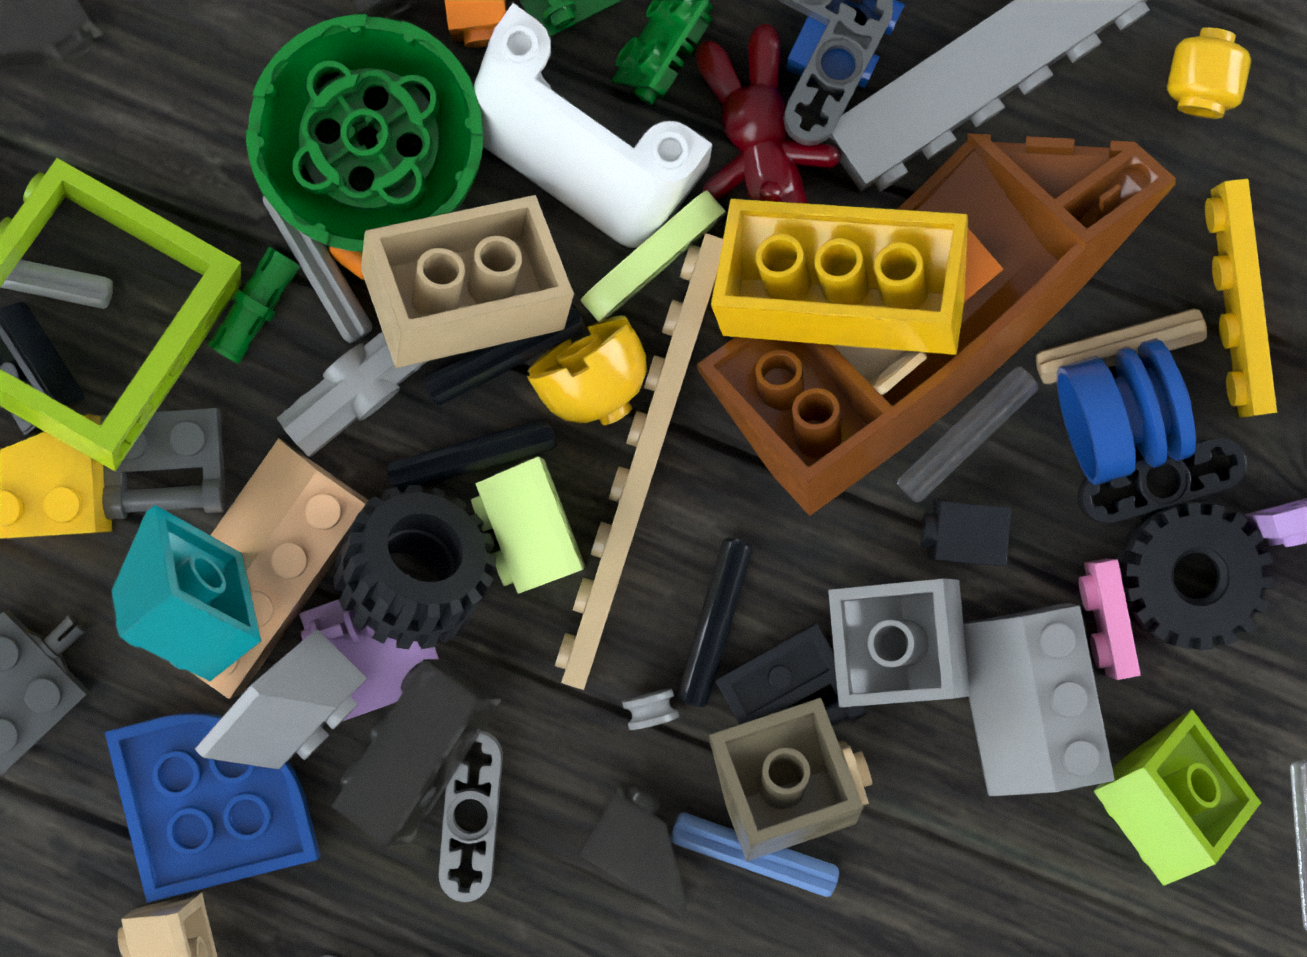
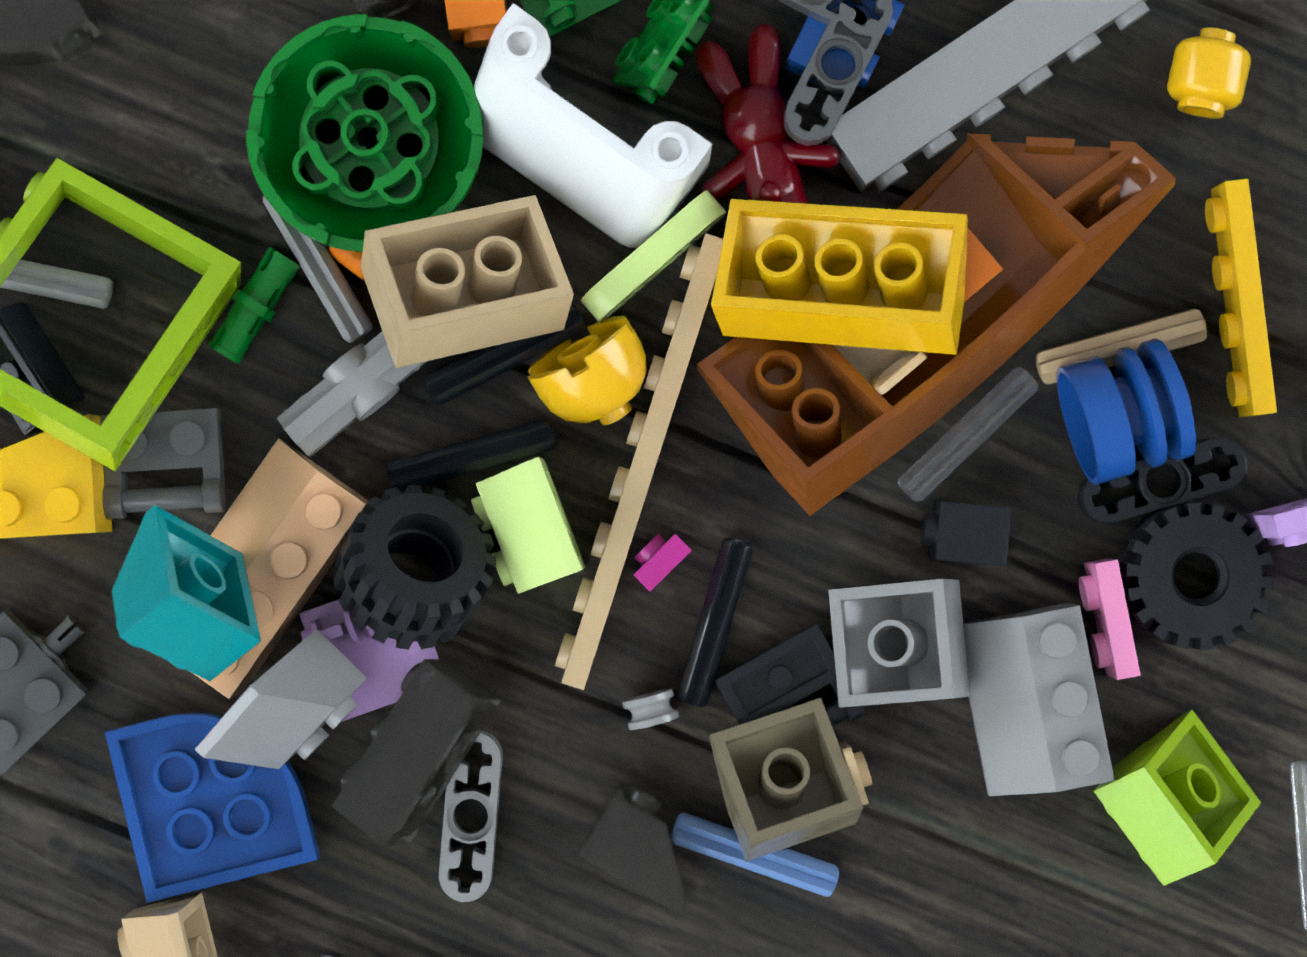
none -> dark pink plate [634,533,692,592]

